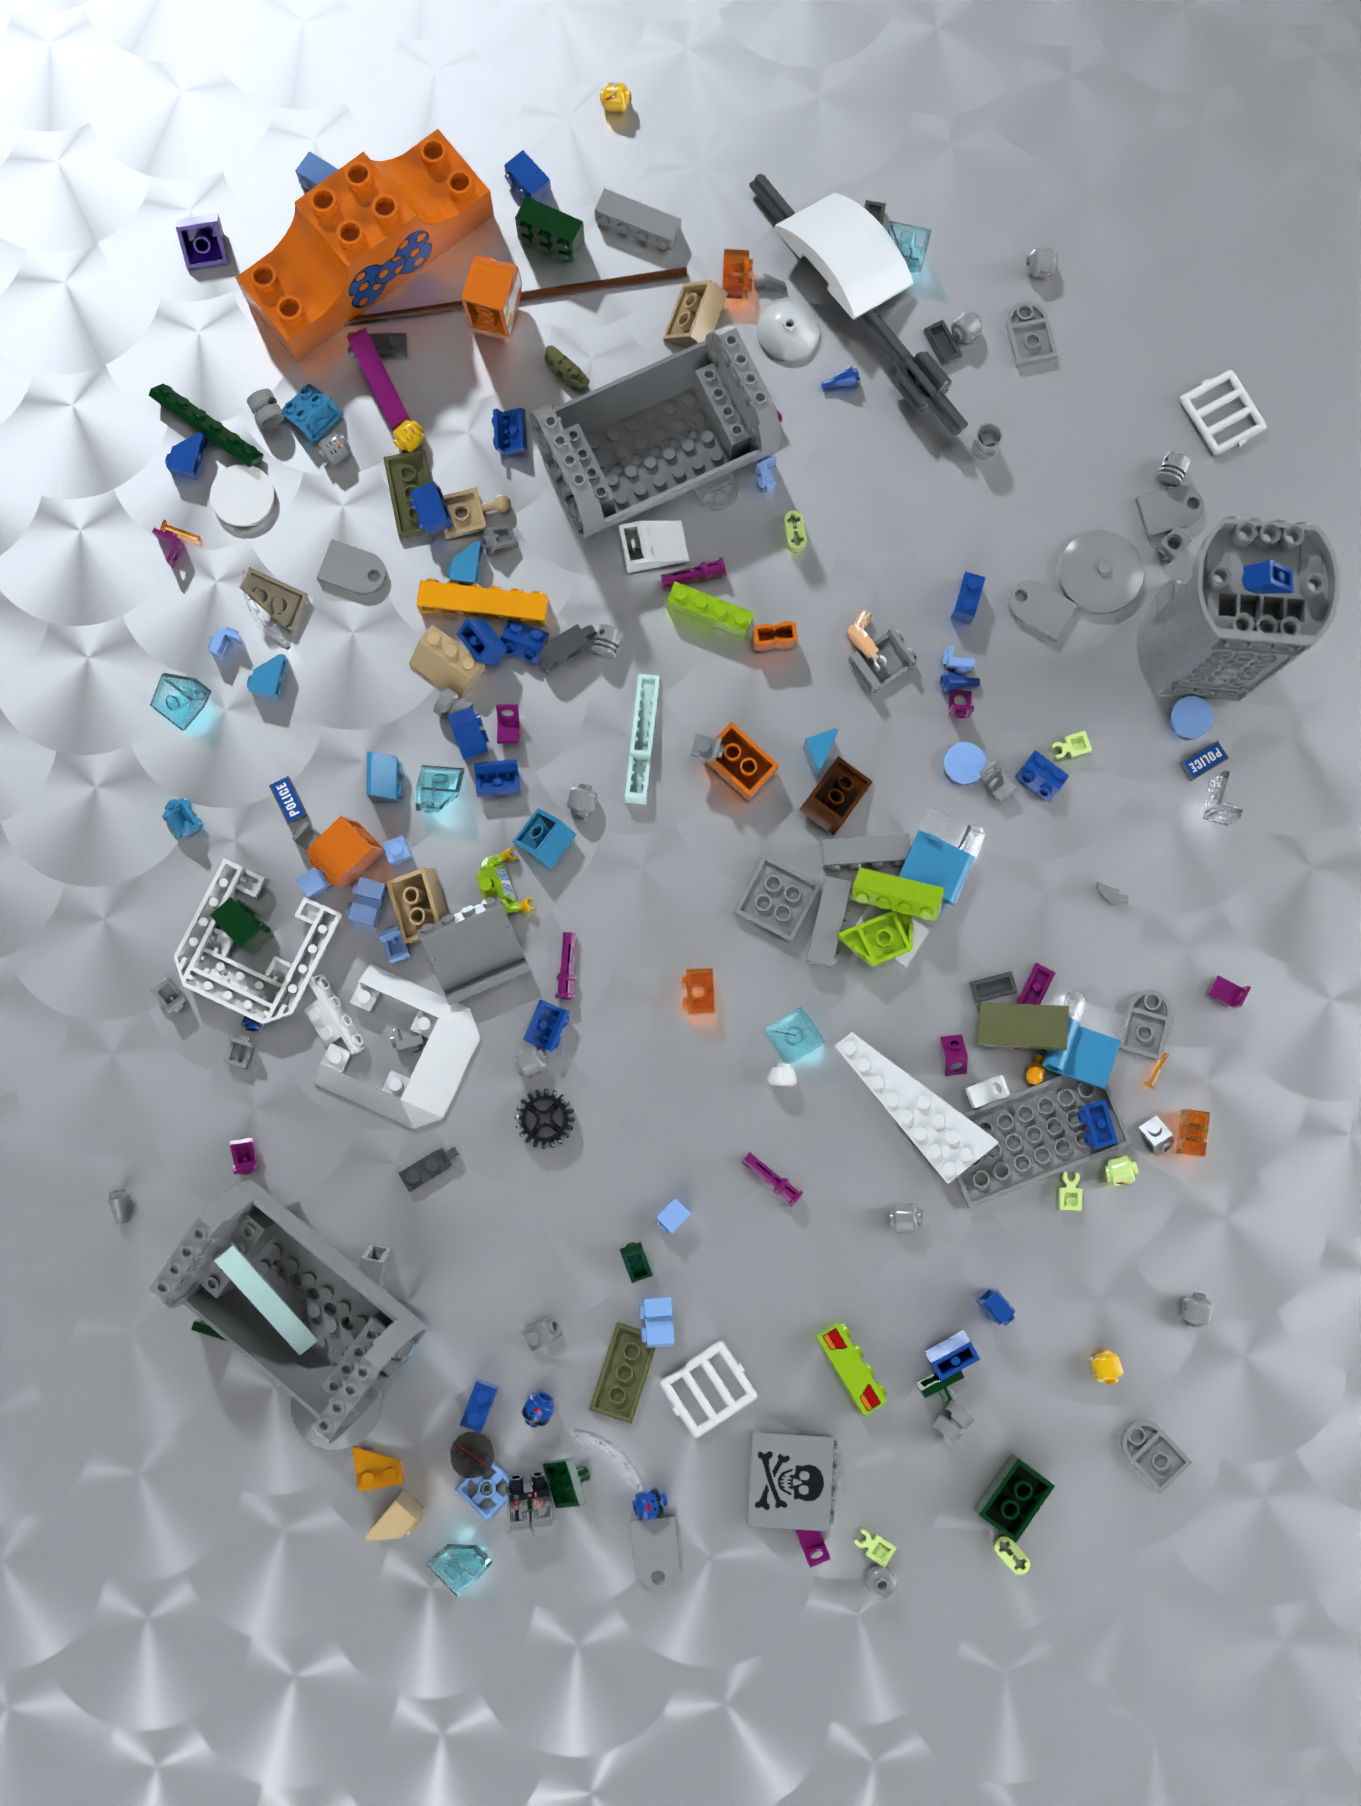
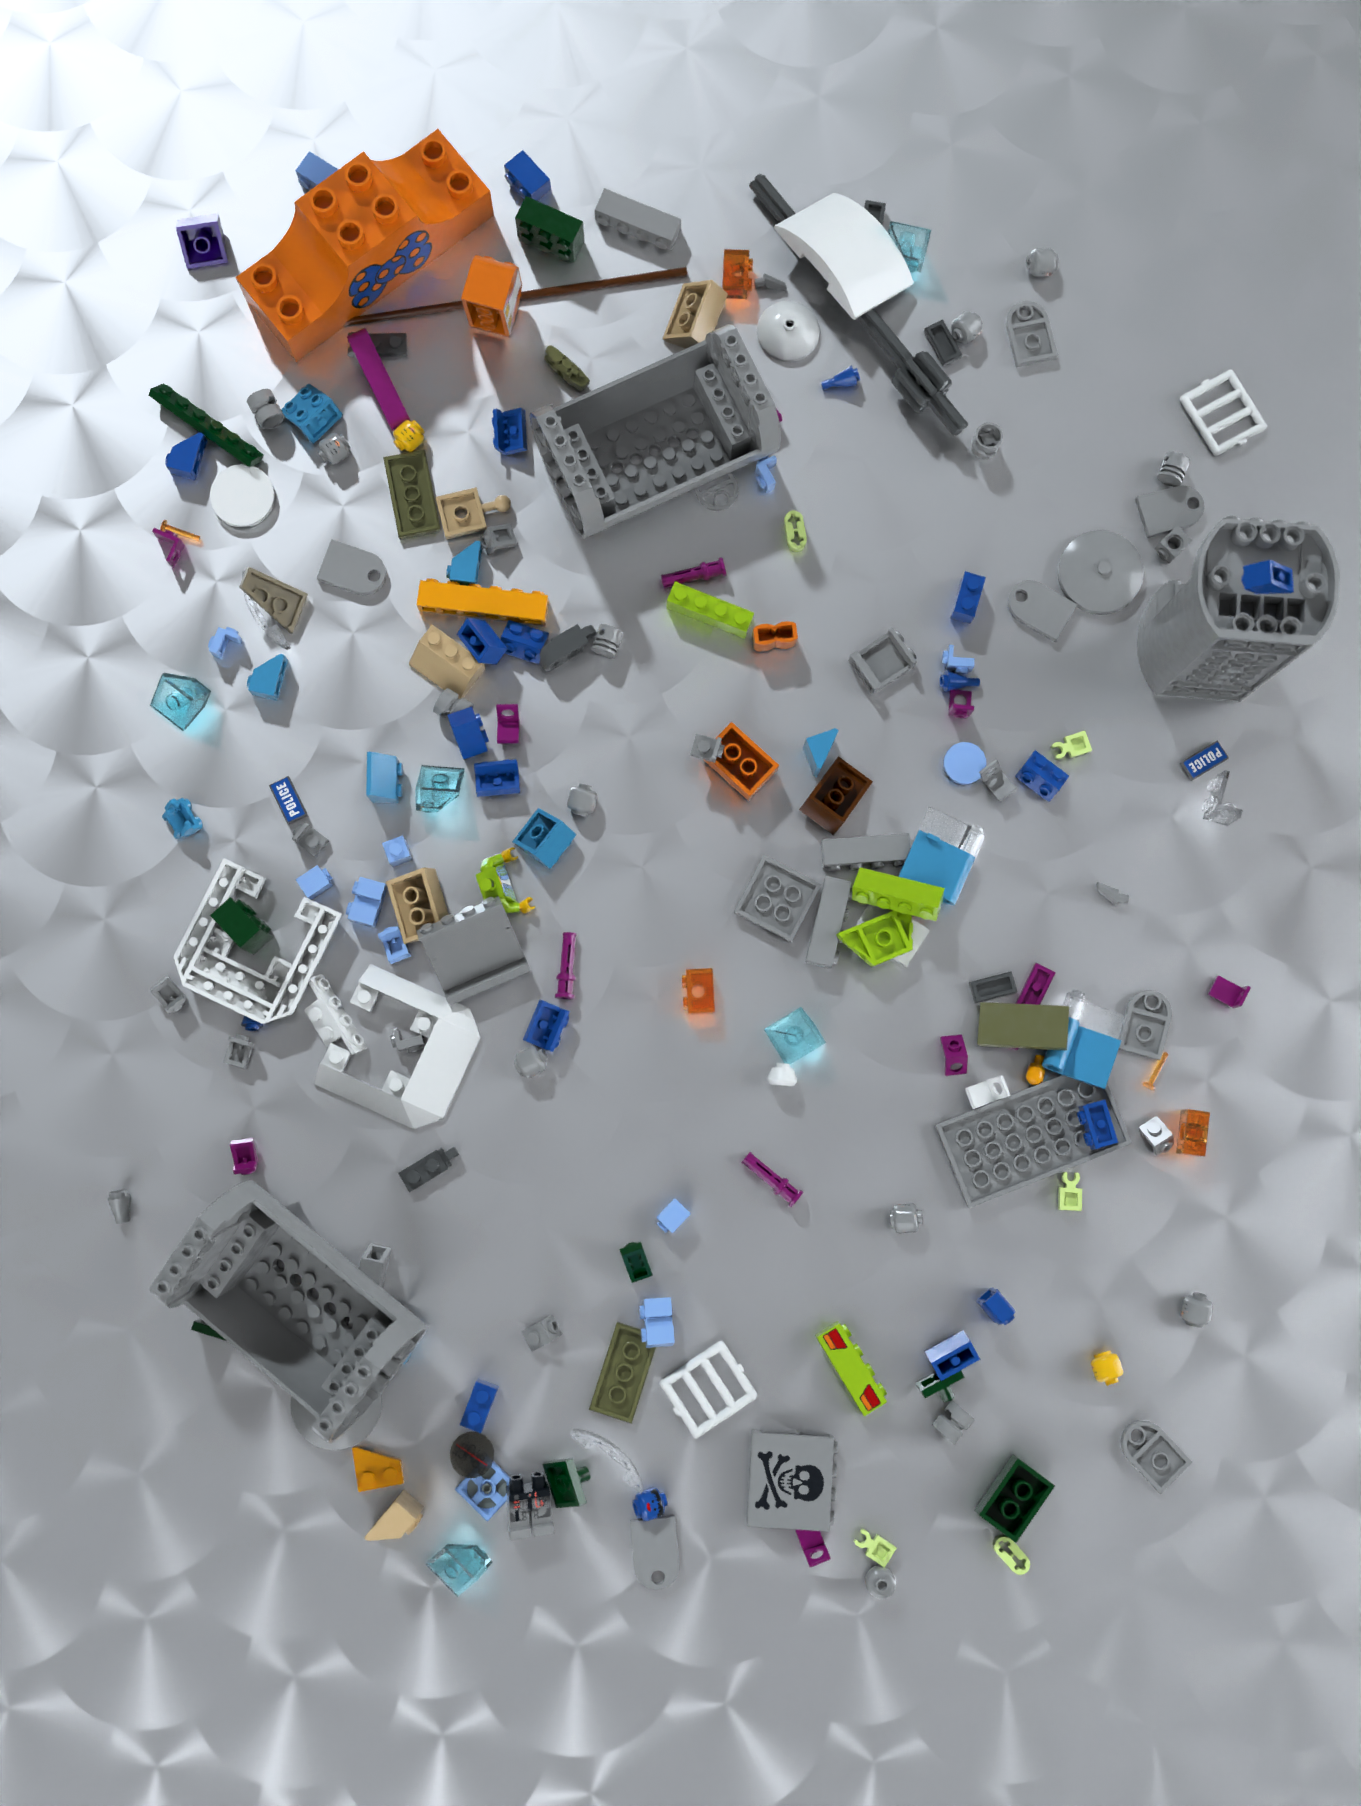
light aqua slope [213,1241,318,1355] -> none
orange brick [306,815,385,887] -> none
blue brick [410,481,454,535] -> none
black gear [515,1089,575,1149] -> none
blue head [522,1392,555,1428] -> none
yellow head [600,83,632,112] -> none
white slope [619,520,690,573] -> none
light aqua slope [625,674,660,805] -> none
white wing [835,1032,999,1184] -> none
light nougat arm [847,610,887,672] -> none
yellowish green head [1104,1155,1139,1187] -> none
light blue tile [1170,696,1214,739] -> none

